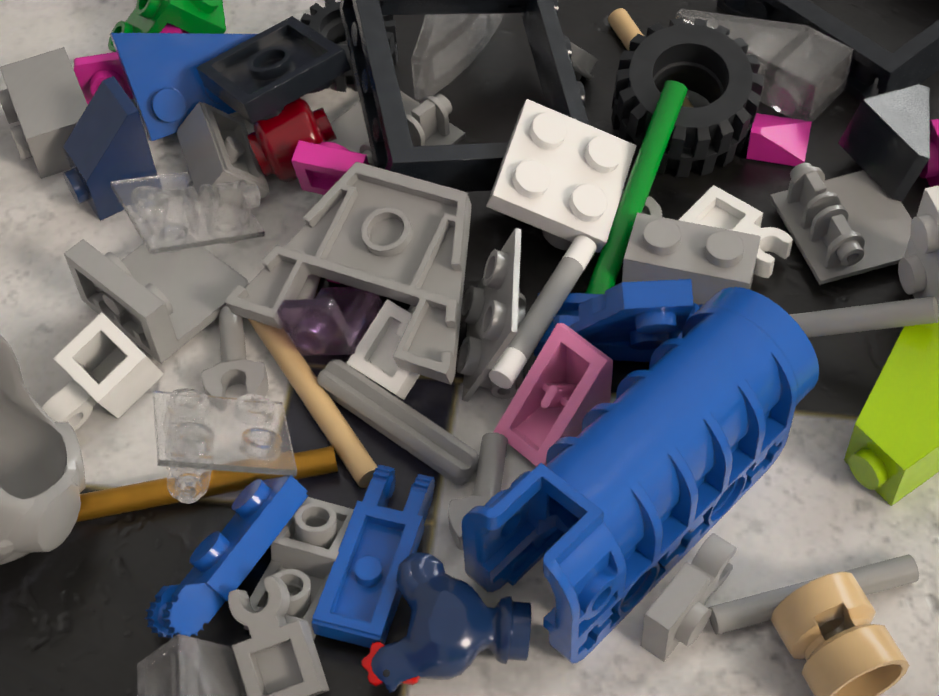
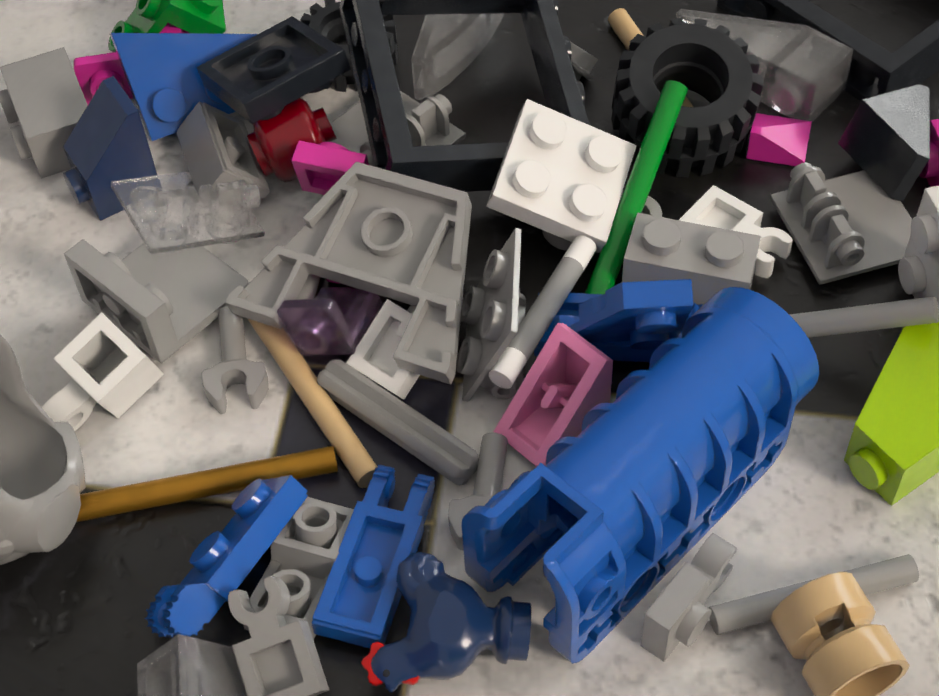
clear hinge [153,388,297,504] -> none

